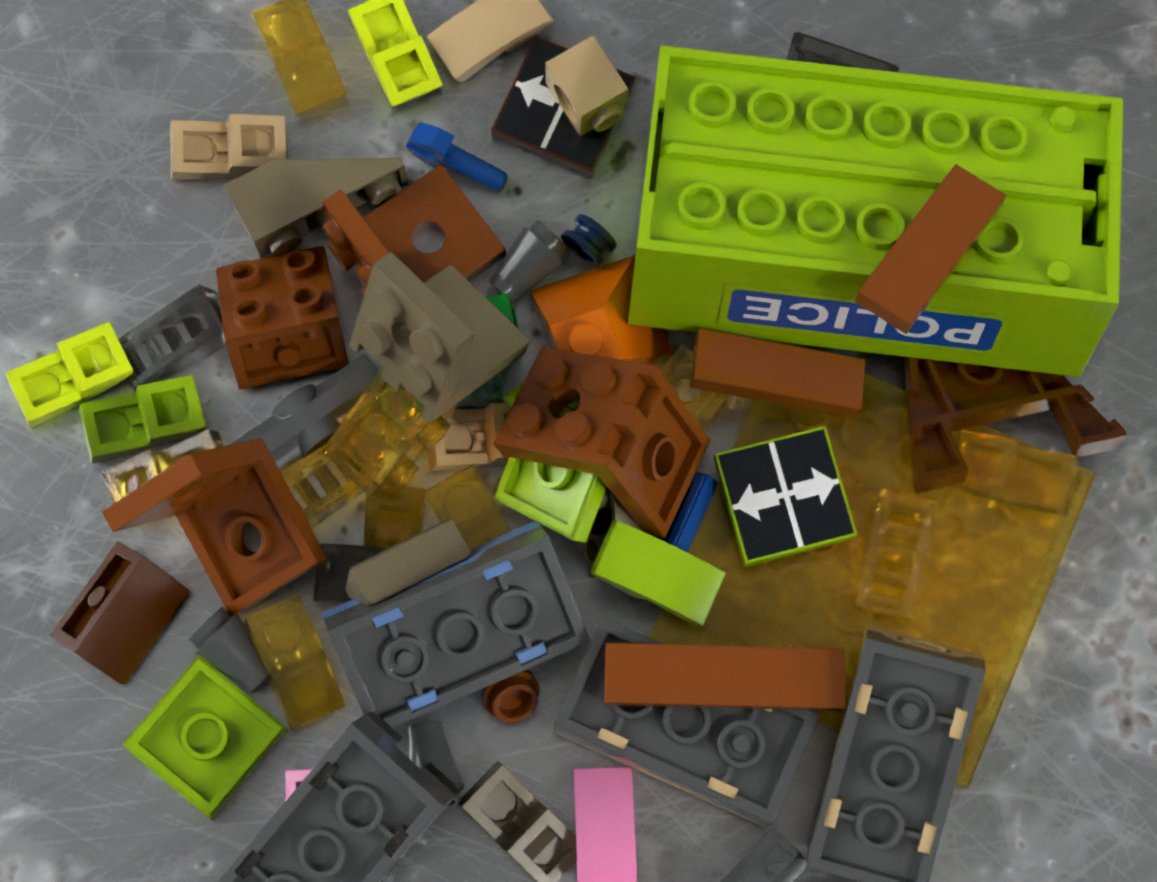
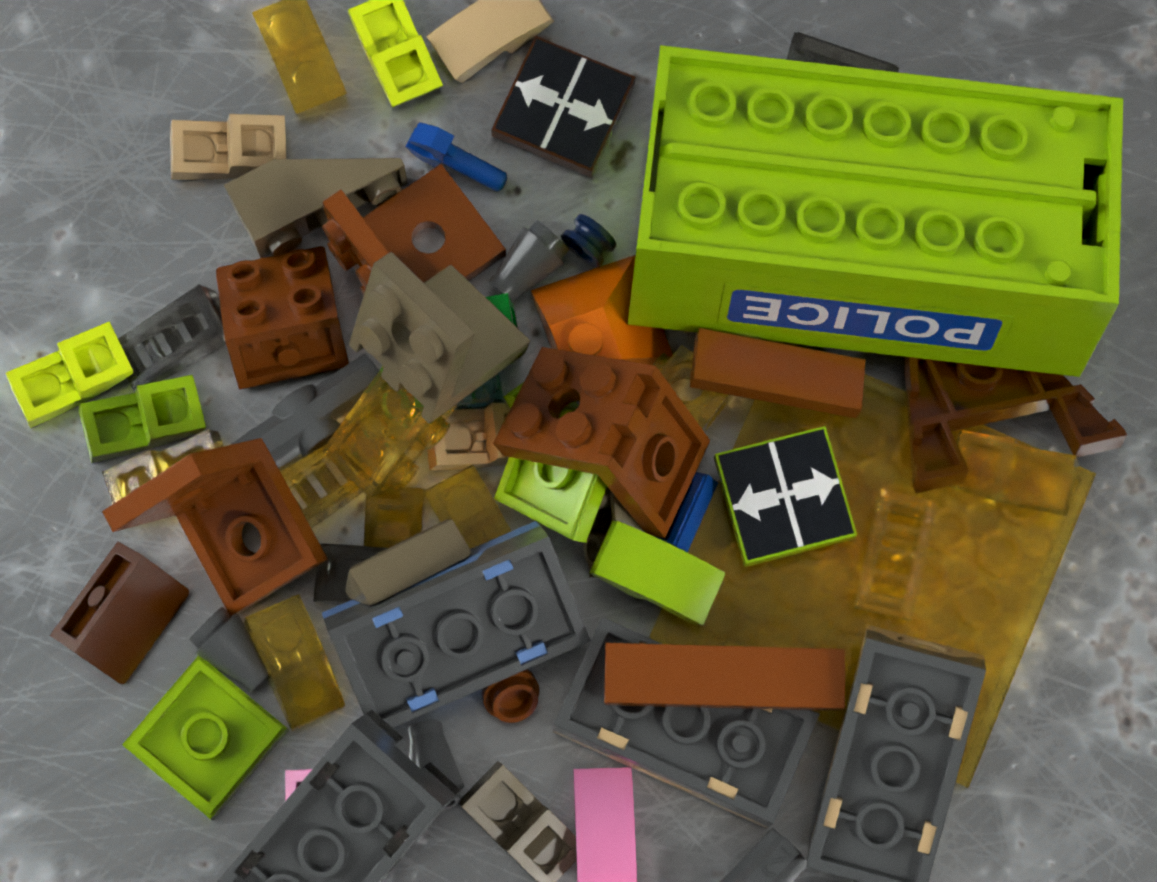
tan brick [545,35,629,136] -> none
dark orange tile [855,164,1007,334] -> none

